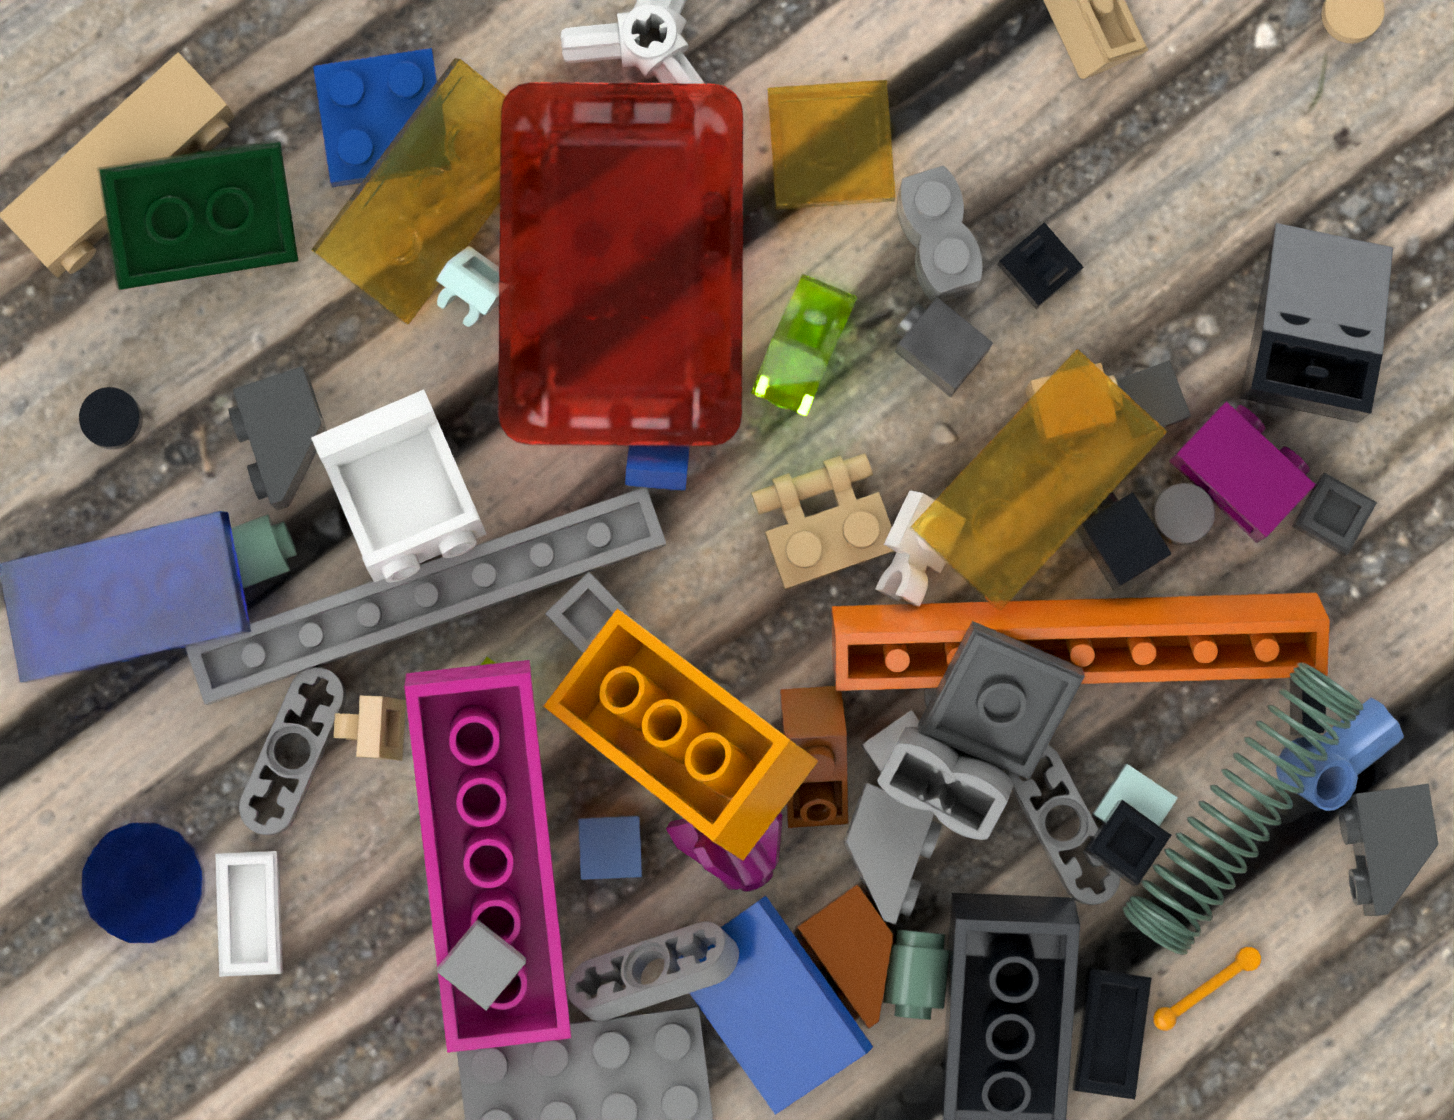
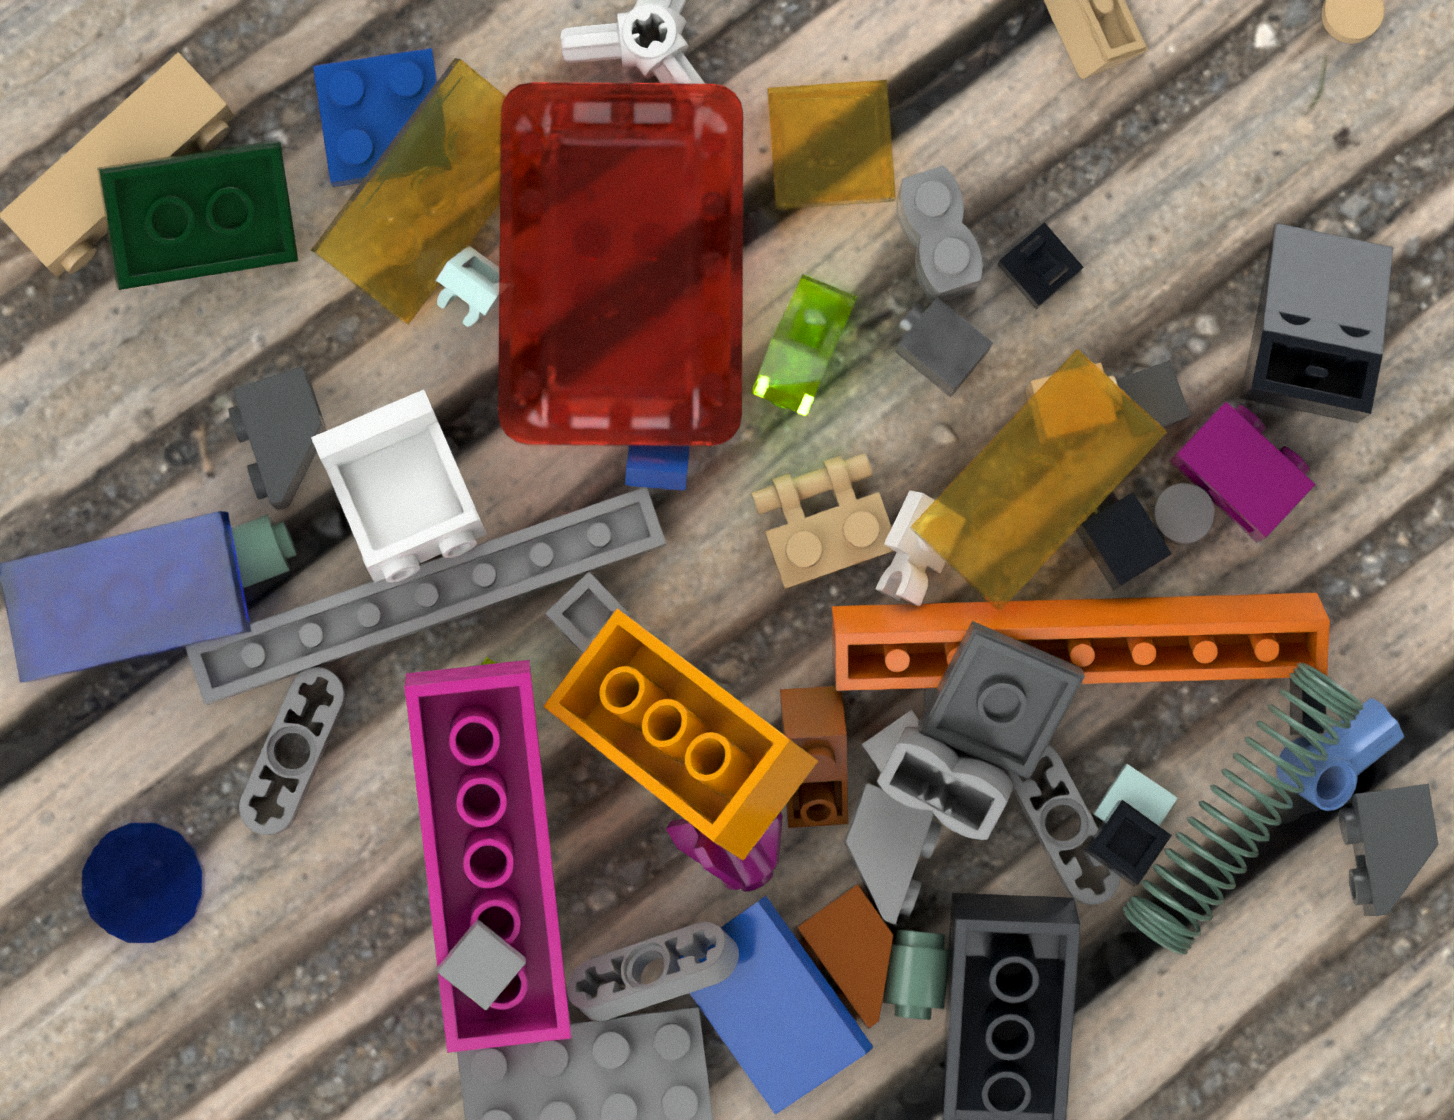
black tile [79,387,143,450] -> none
white tile [215,851,283,977] -> none
tan tile [333,695,406,761] -> none
medium blue tile [578,816,642,880] -> none
black tile [1072,968,1152,1100] -> none
light orange hinge [1153,947,1261,1031] -> none
dark grey tile [1292,473,1377,556] -> none

